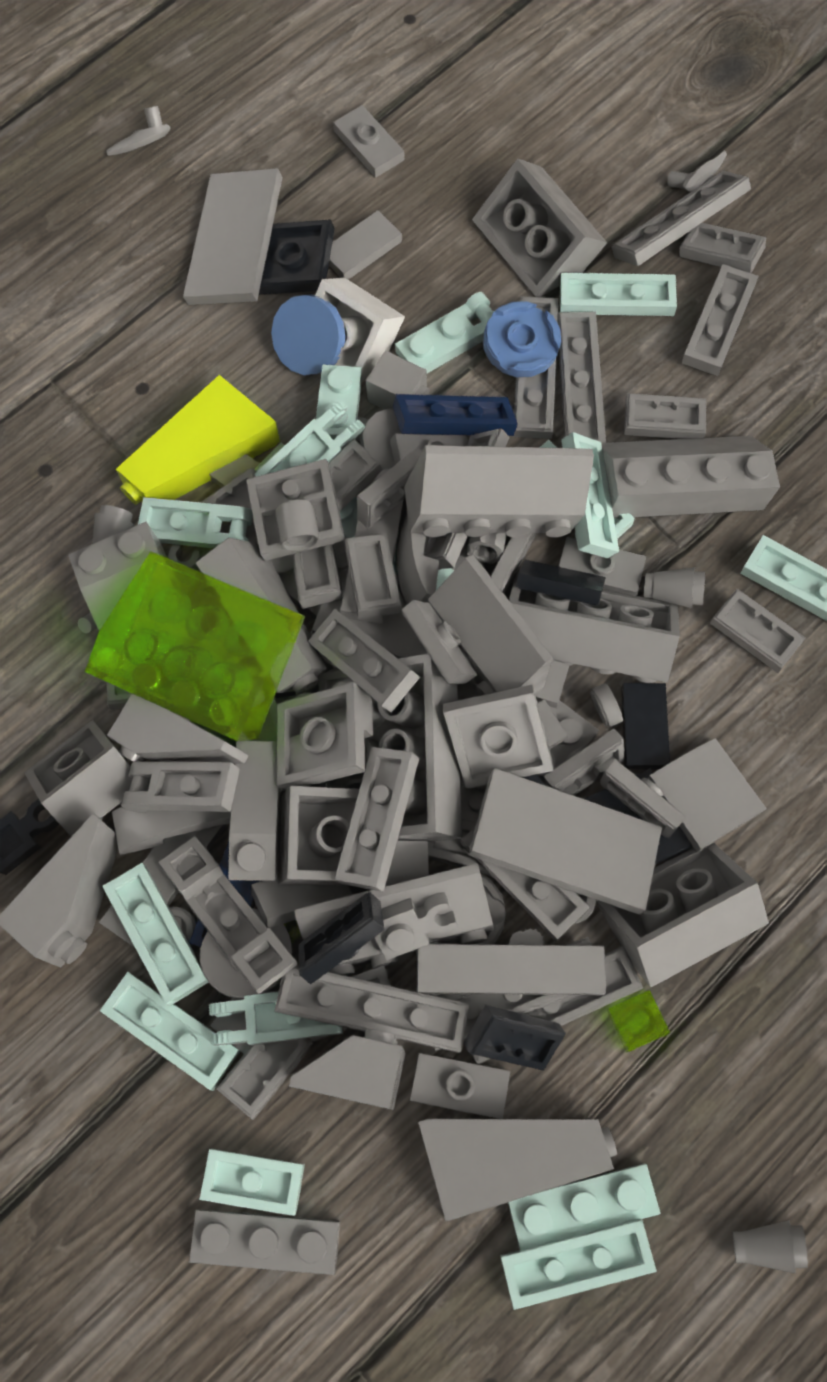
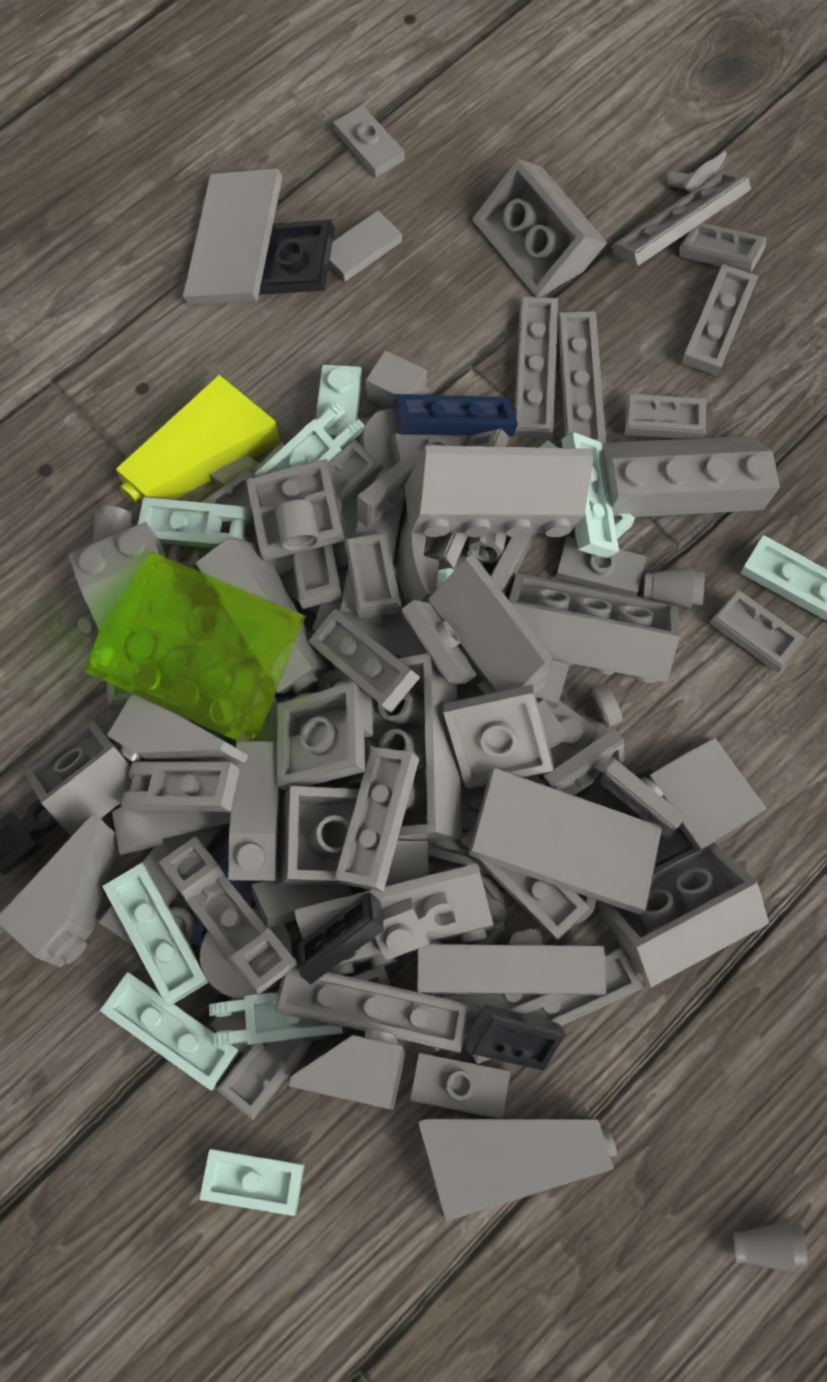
light grey bar [106,106,171,156] -> none
light grey plate [189,1209,340,1275] -> none
medium blue tile [271,294,346,375] -> none
white slope [316,278,405,381] -> none
light aqua plate [395,292,495,373] -> none
medium blue tile [483,301,561,377] -> none
light aqua plate [500,1219,657,1310] -> none
light aqua plate [508,1163,661,1251] -> none
black tile [516,559,606,606] -> none
light aqua plate [560,273,677,316] -> none
clear neon green tile [607,990,670,1053] -> none
black tile [621,683,670,769] -> none

